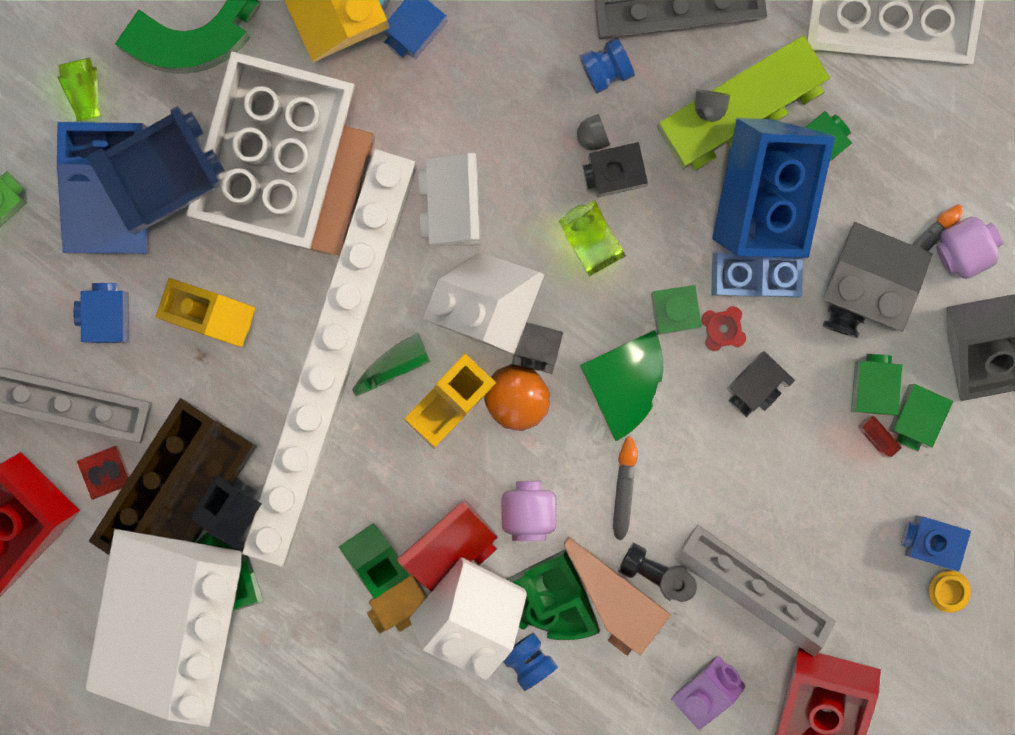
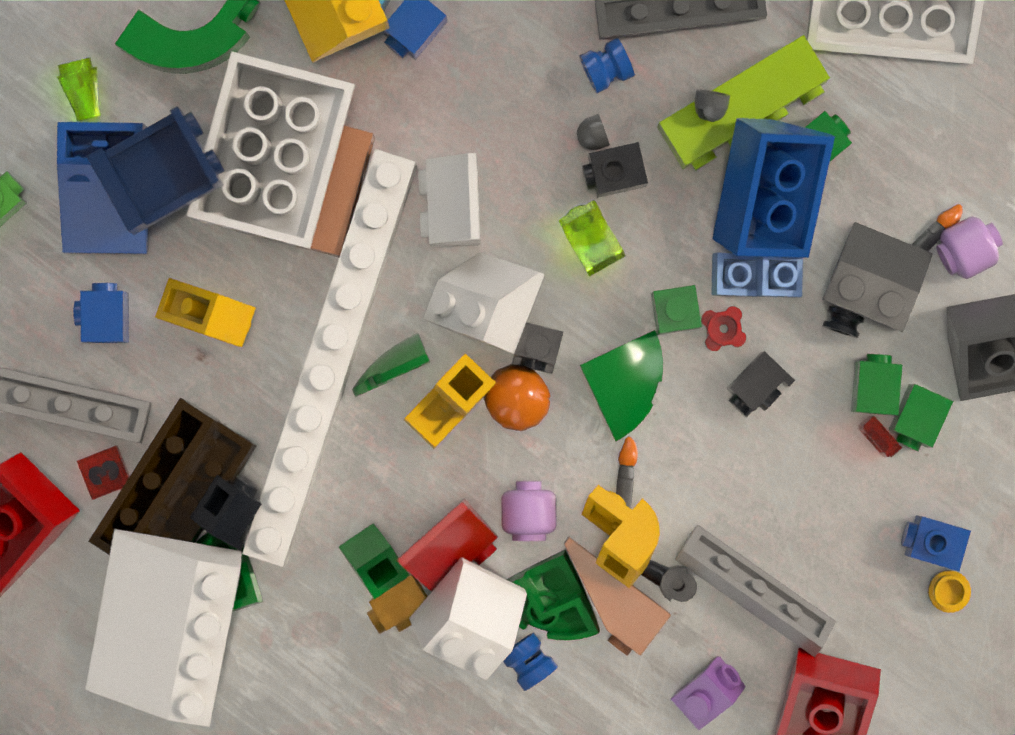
none -> yellow brick [581,485,660,588]

